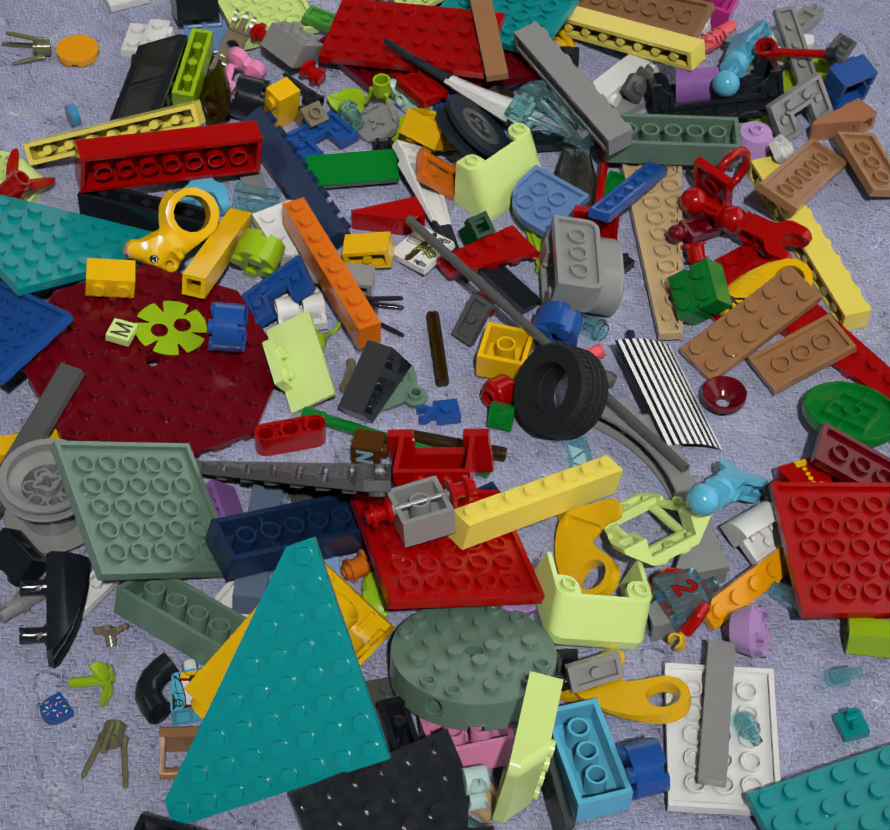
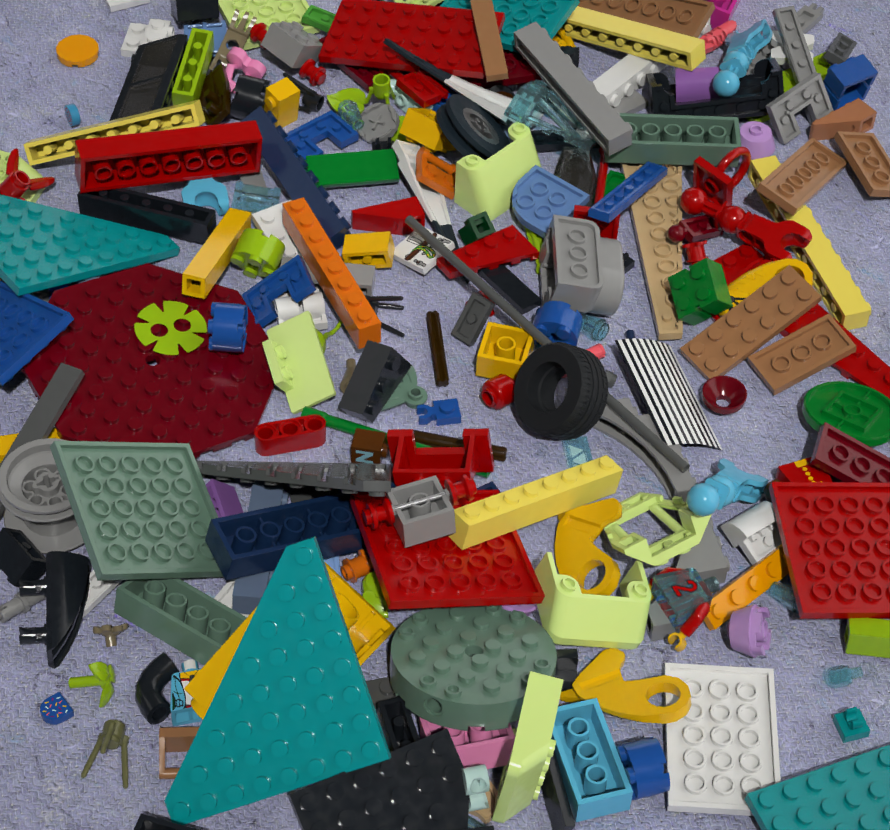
olive plant [2,31,50,66] -> none
yellow brick [85,258,136,298] -> none
yellowish green tile [105,318,138,347] -> none
yellow animal [123,187,219,272] -> none
dark tan bracket [294,100,329,128] -> none
green plate [486,401,516,432] -> none
light grey tile [565,649,625,693] -> none
dark grey plate [620,64,654,104] -> none
light grey tile [697,639,736,788] -> none
clear light blue cylinder [734,710,763,746] -> none
red piece [755,37,839,63] -> none
white tile [769,134,795,164] -> none

